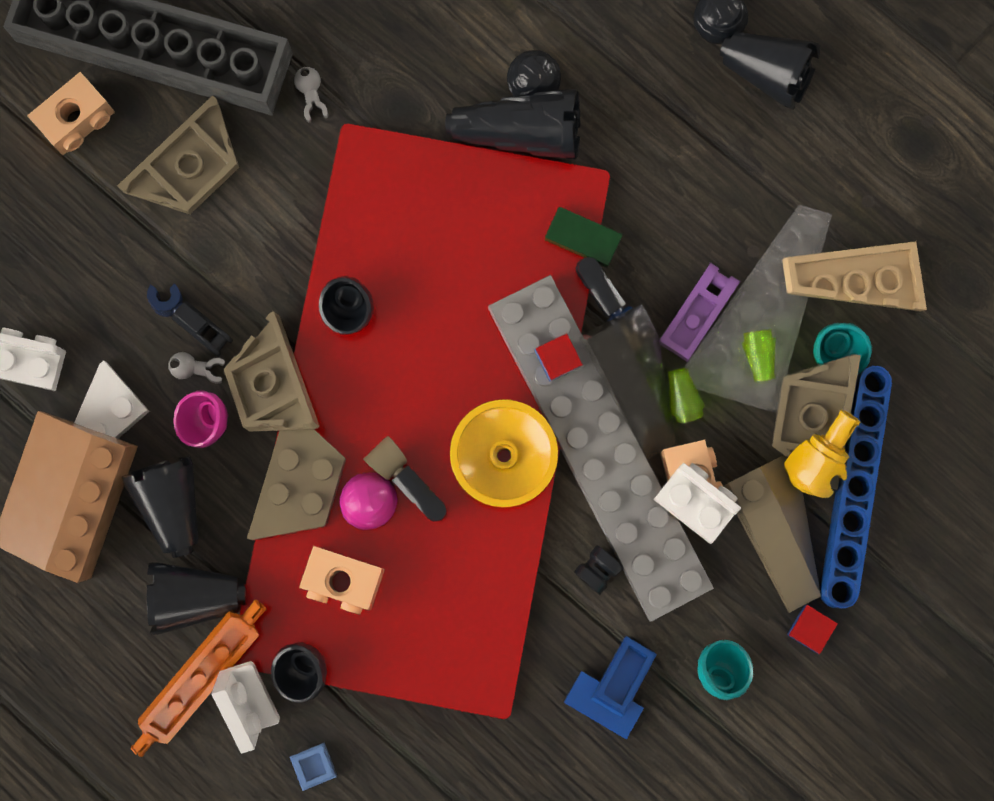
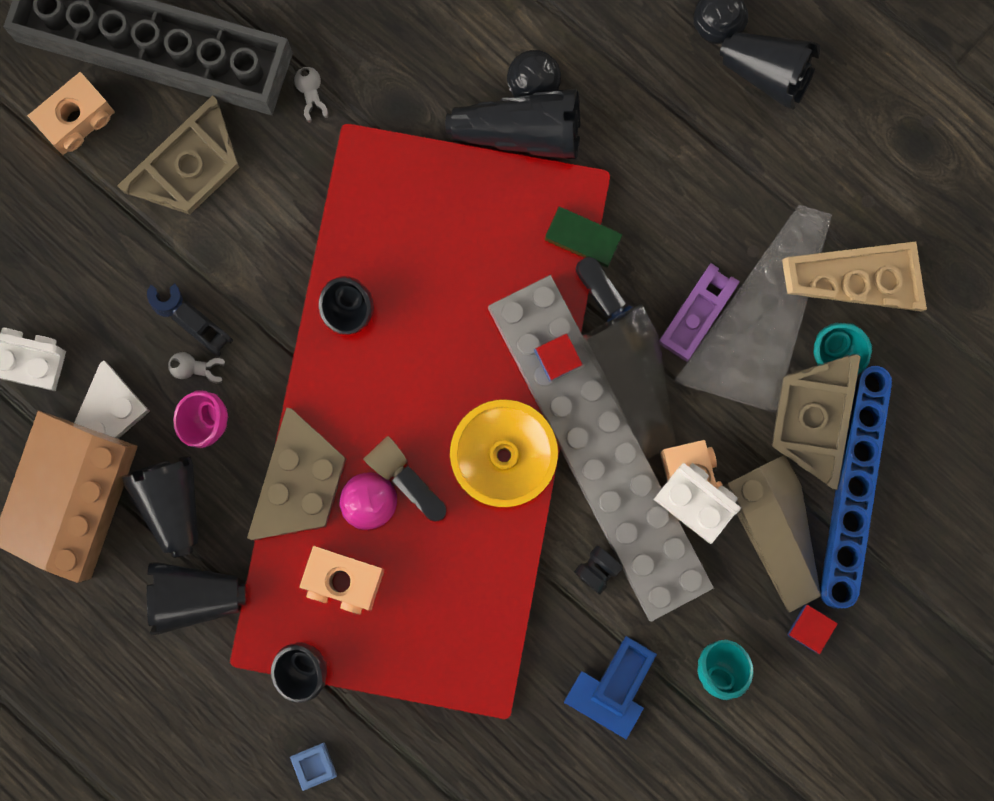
orange plate [131,600,267,757] -> none
white bracket [212,661,280,754] -> none
dark tan wing [224,311,320,432] -> none
clear neon green cone [668,368,705,423] -> none
clear neon green cone [741,329,776,382] -> none
yellow piece [784,410,861,498] -> none

